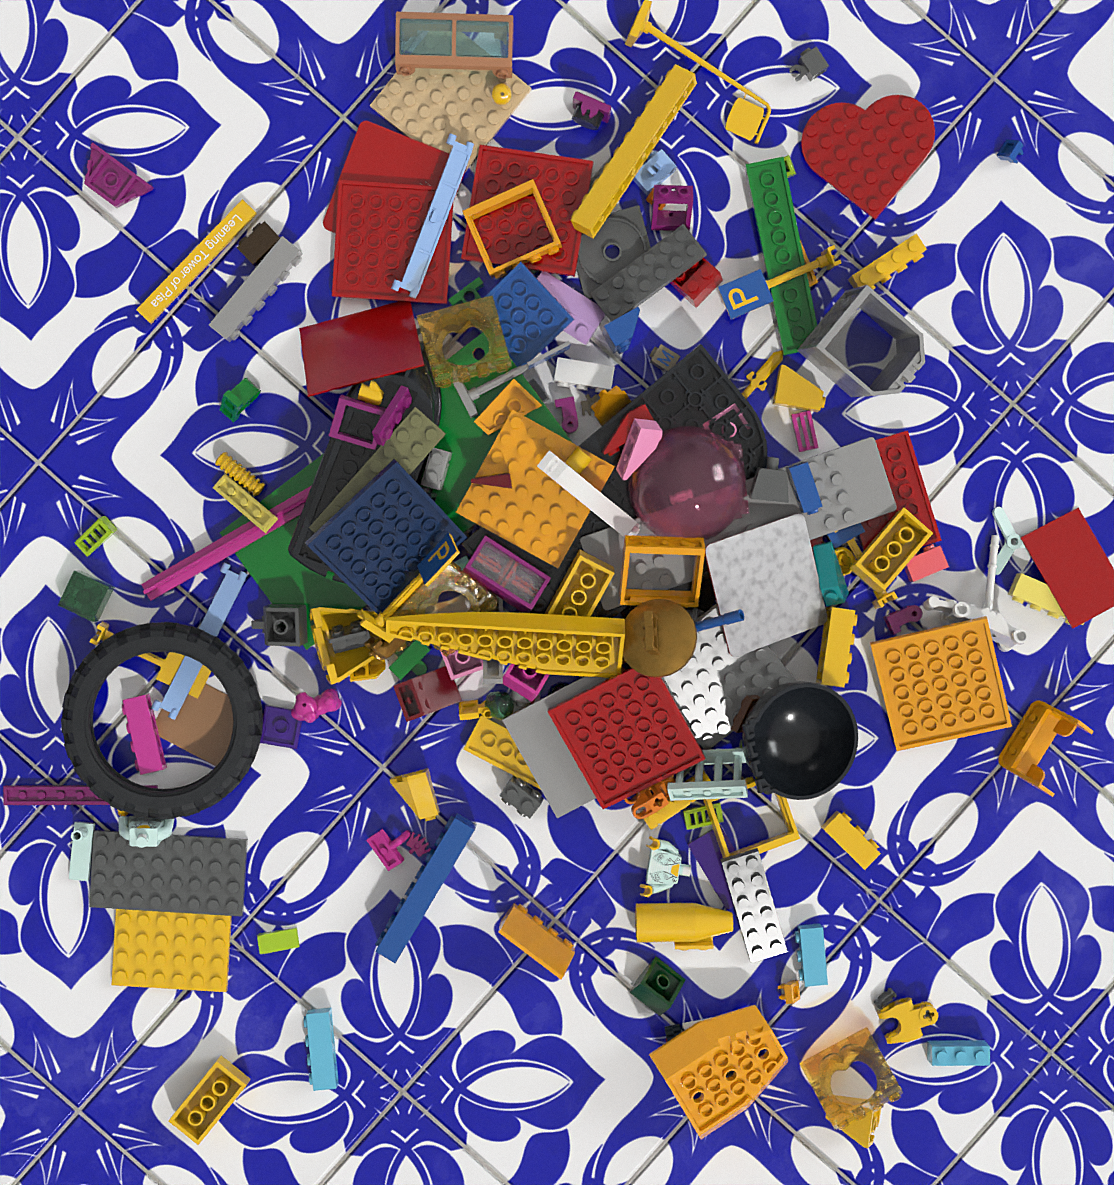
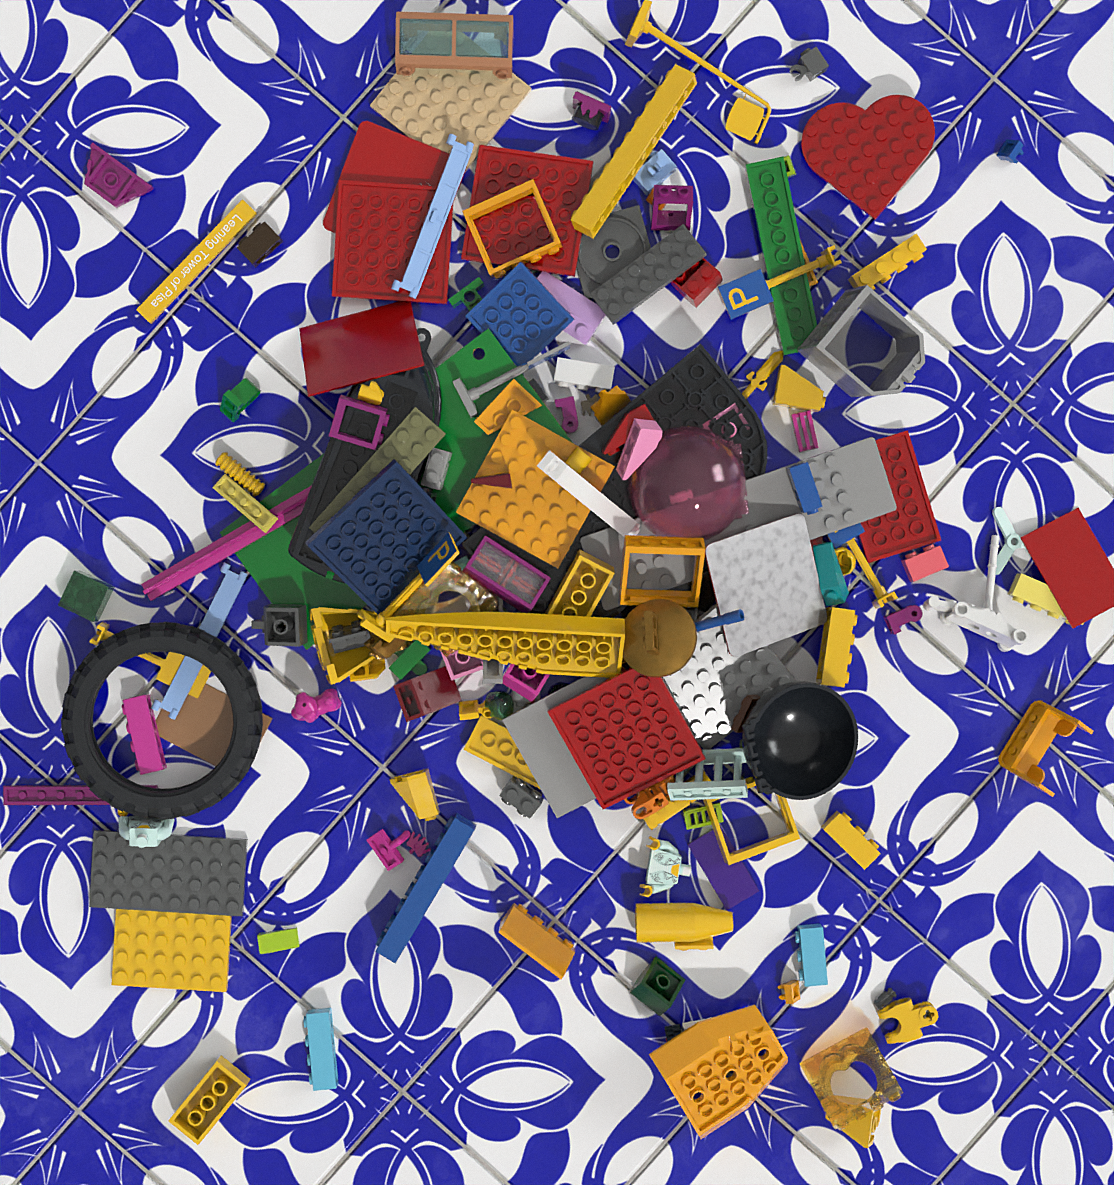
light aqua piece [69,821,95,881] -> none
lime slope [74,516,117,557] -> none
light grey brick [209,236,303,342] -> none
dark purple tile [260,705,302,749] -> none
magenta plate [372,385,412,446] -> none
clear yellow hose [416,296,512,388] -> none
yellow piece [492,83,511,105] -> none
blue slope [602,307,640,354] -> none
dark tan brick [649,344,680,373] -> none
plate [720,848,788,963] -> none
dark grey torso [749,457,789,503] -> none
yellow brick [850,508,933,594] -> none
light orange plate [870,616,1012,751] -> none
medium azure brick [927,1040,990,1066] -> none

